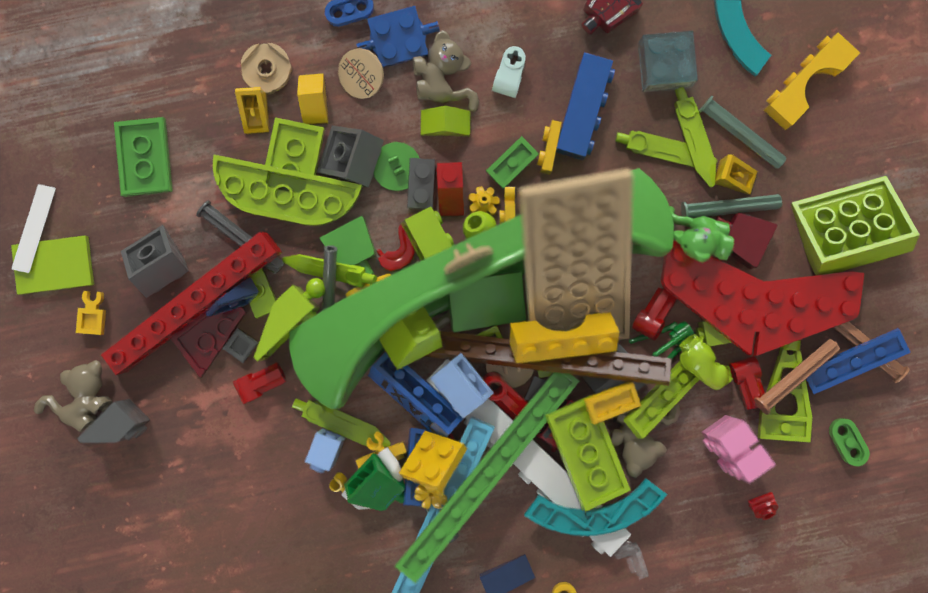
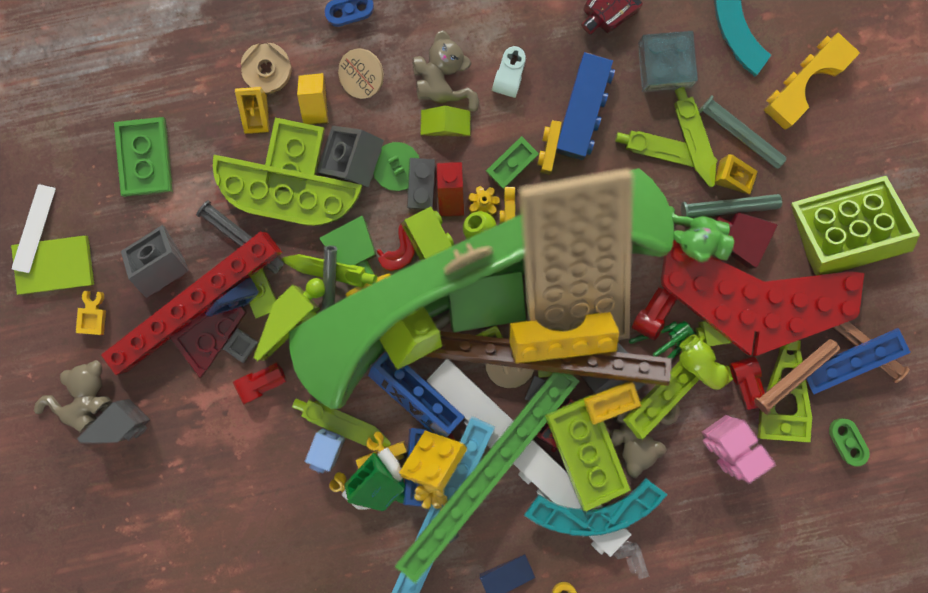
blue plate [356,6,440,68] -> none
light blue brick [430,353,493,418] -> none
red piece [483,371,528,419] -> none
red plate [748,492,779,520] -> none

